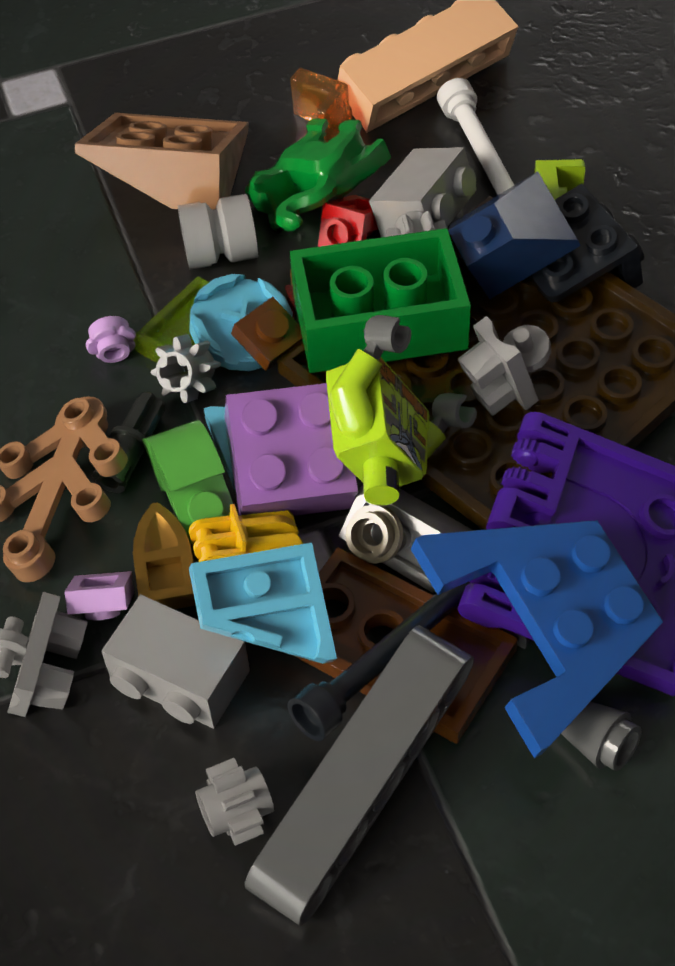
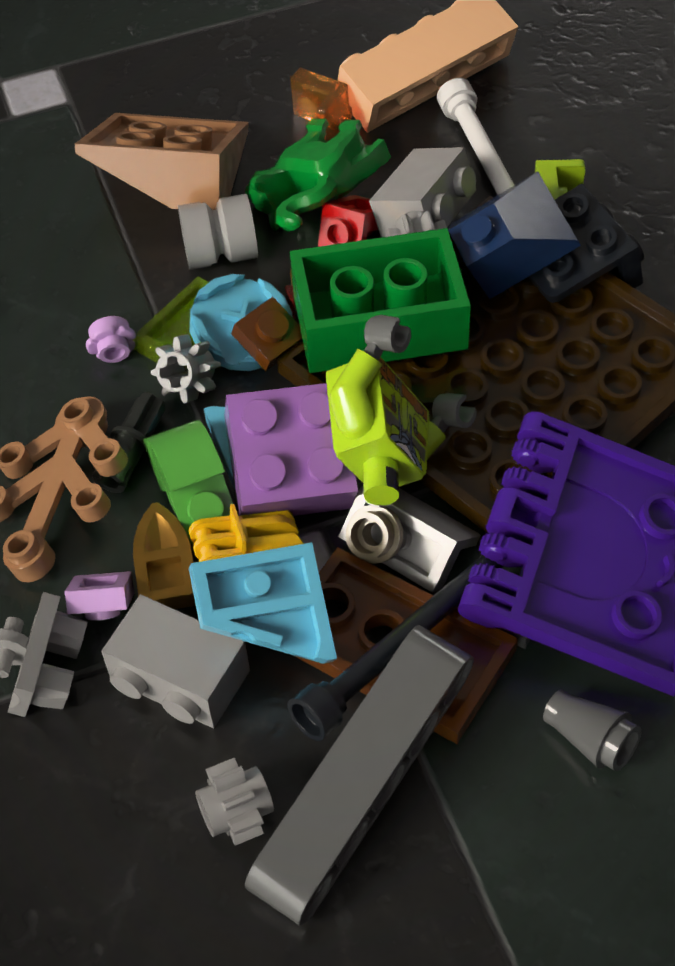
blue wing [411,520,663,758] -> none
light grey hips [458,316,551,416] -> none

